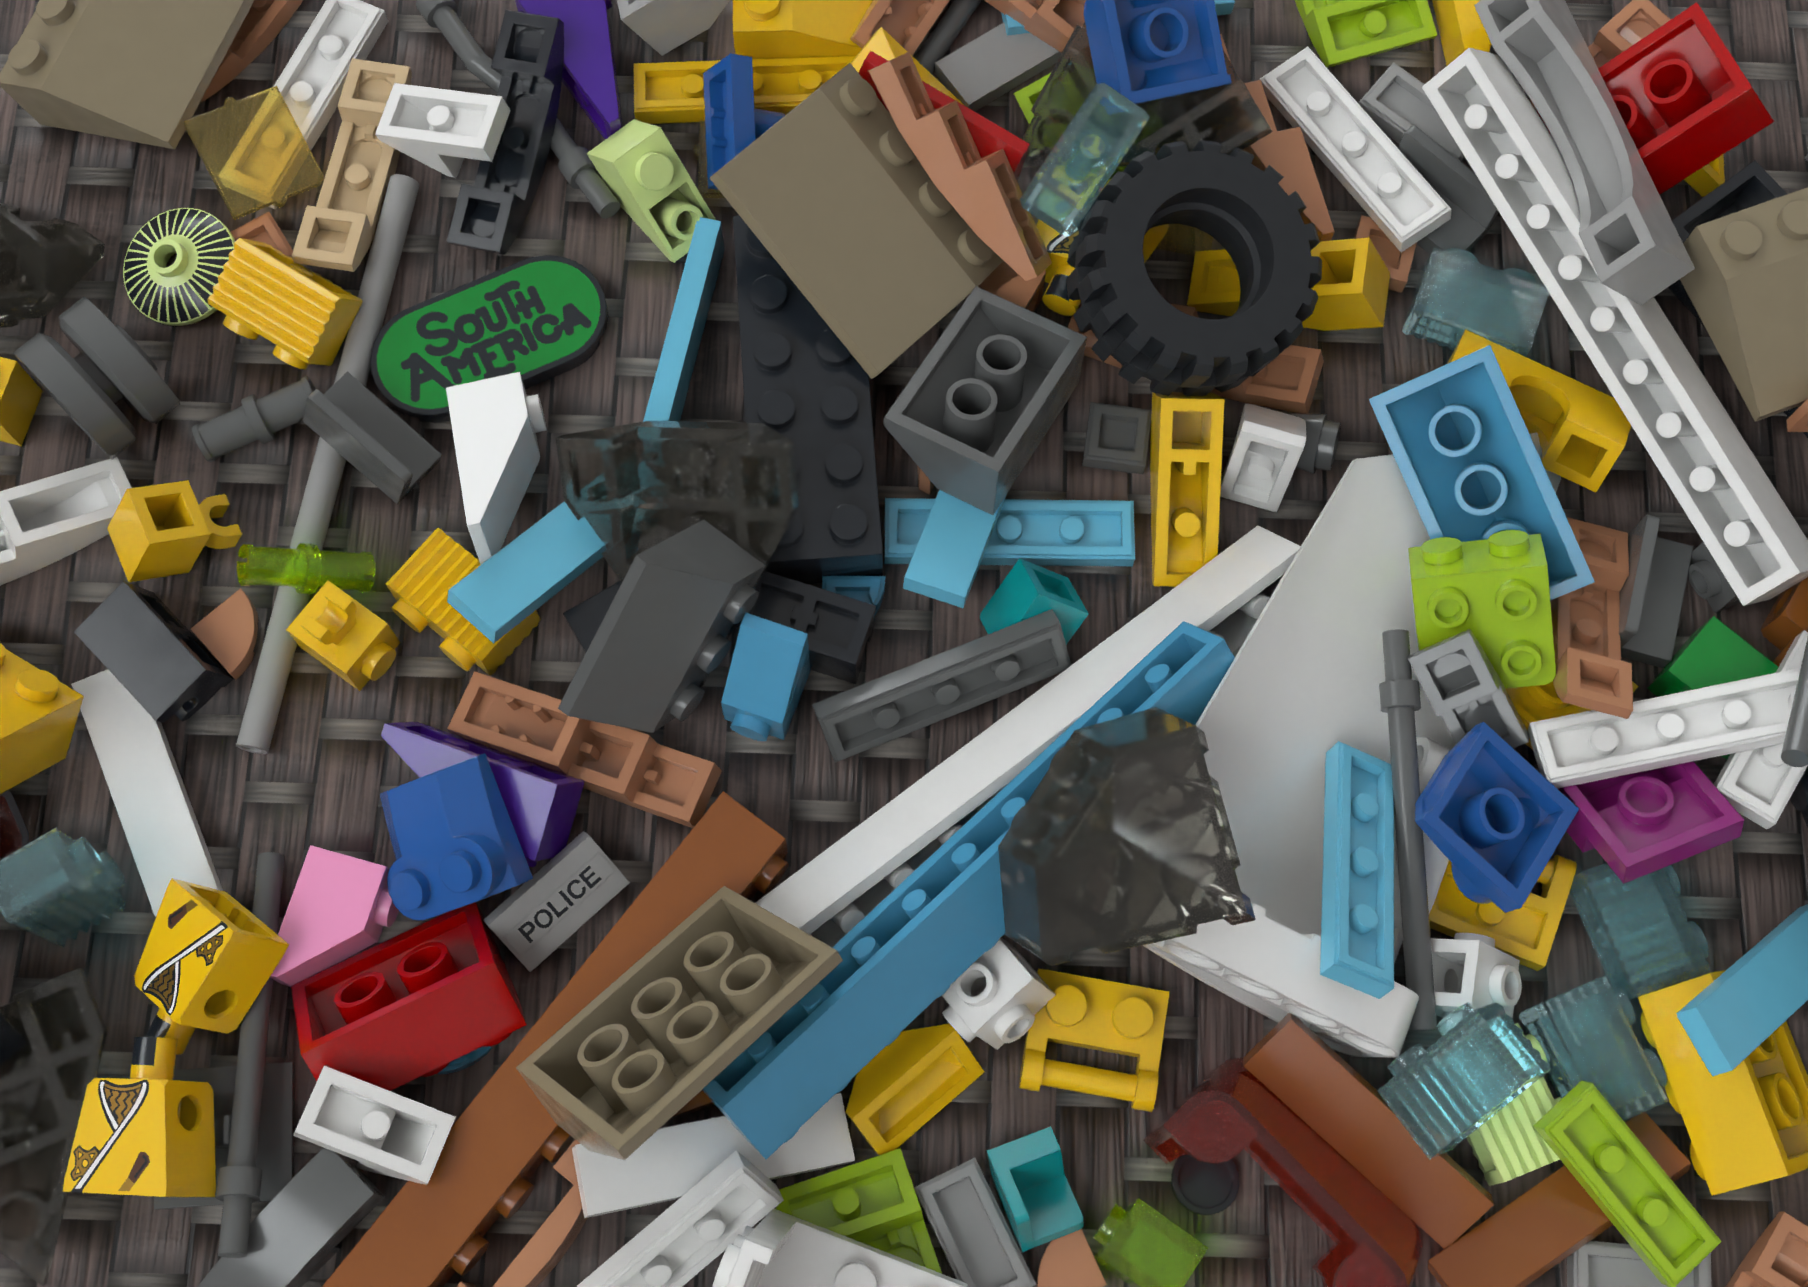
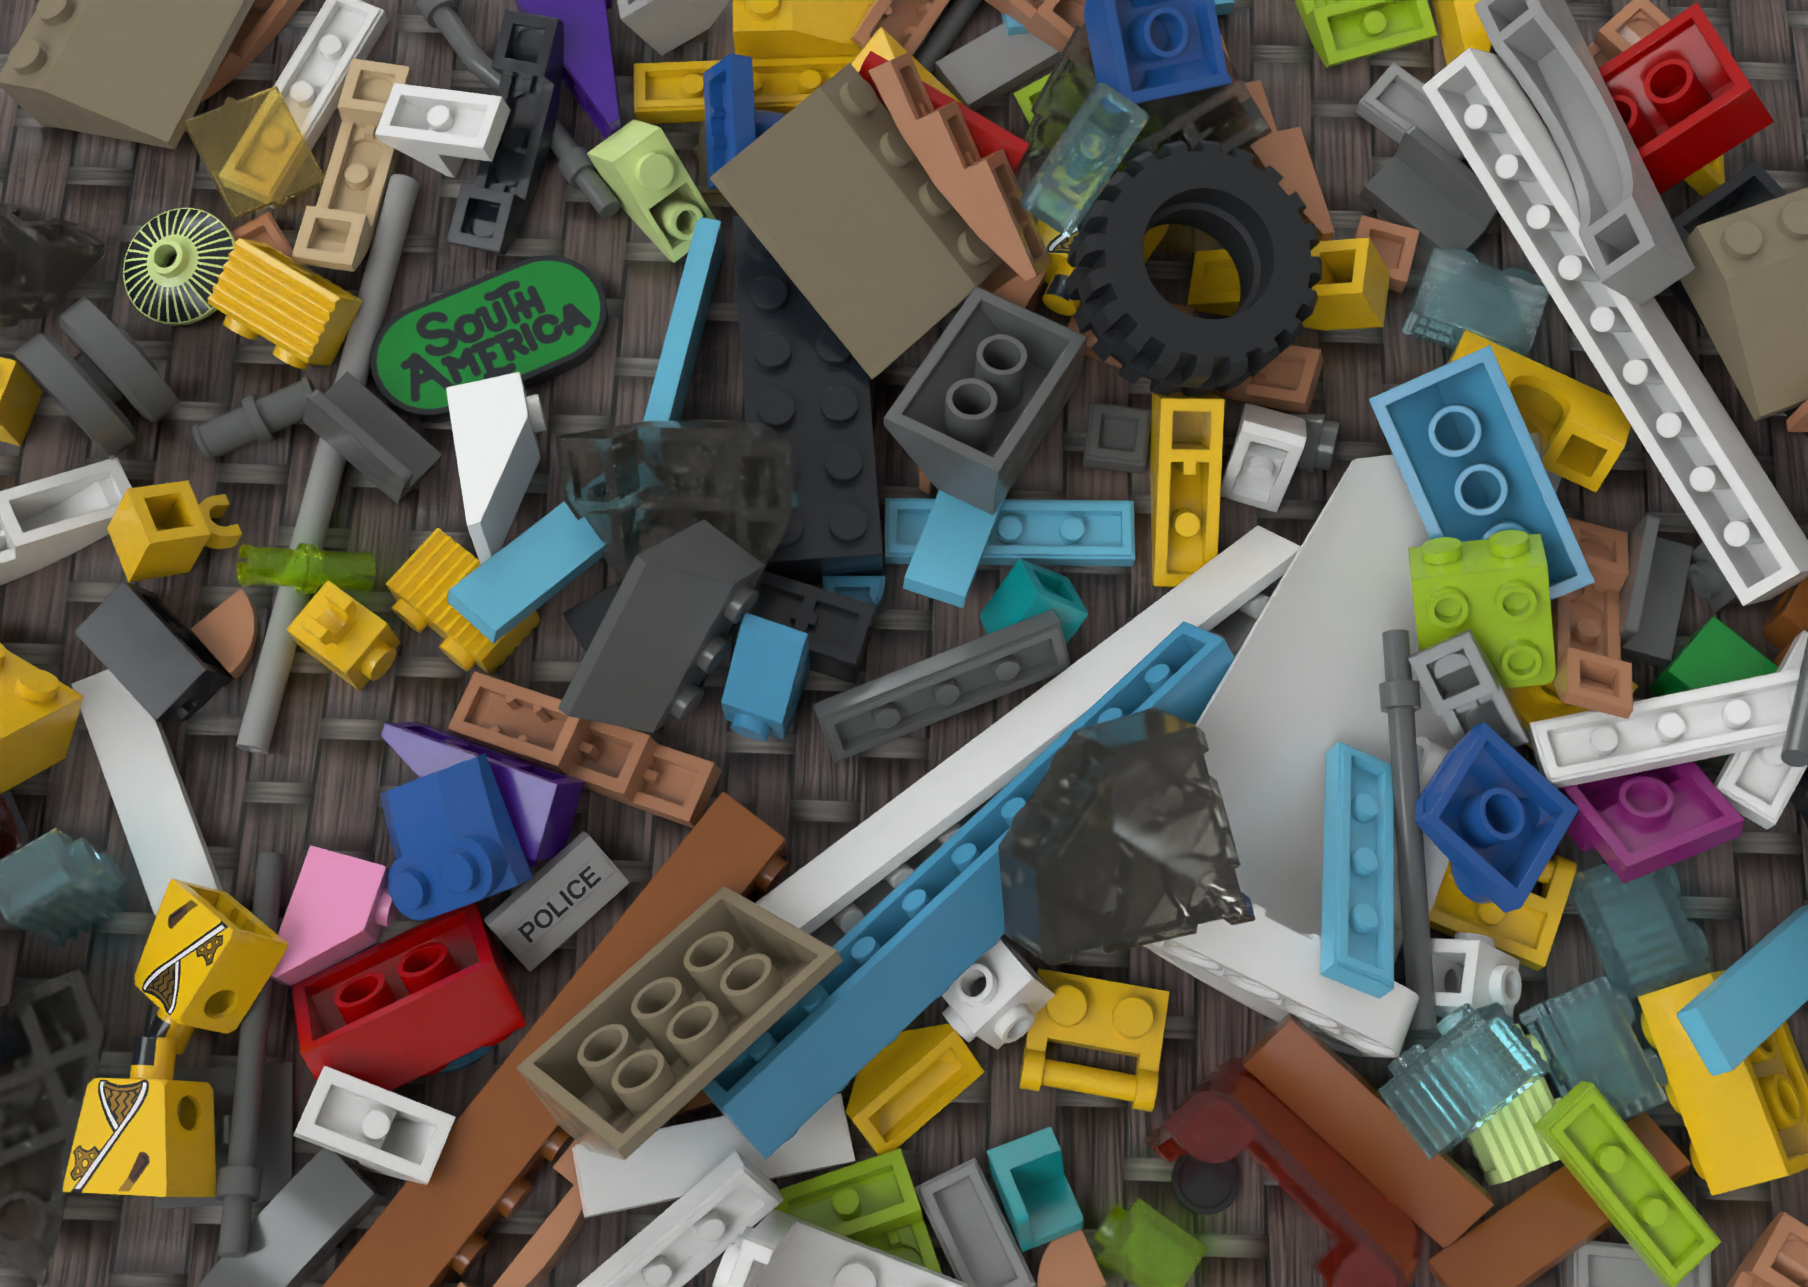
white tile [1260,46,1451,253] -> none

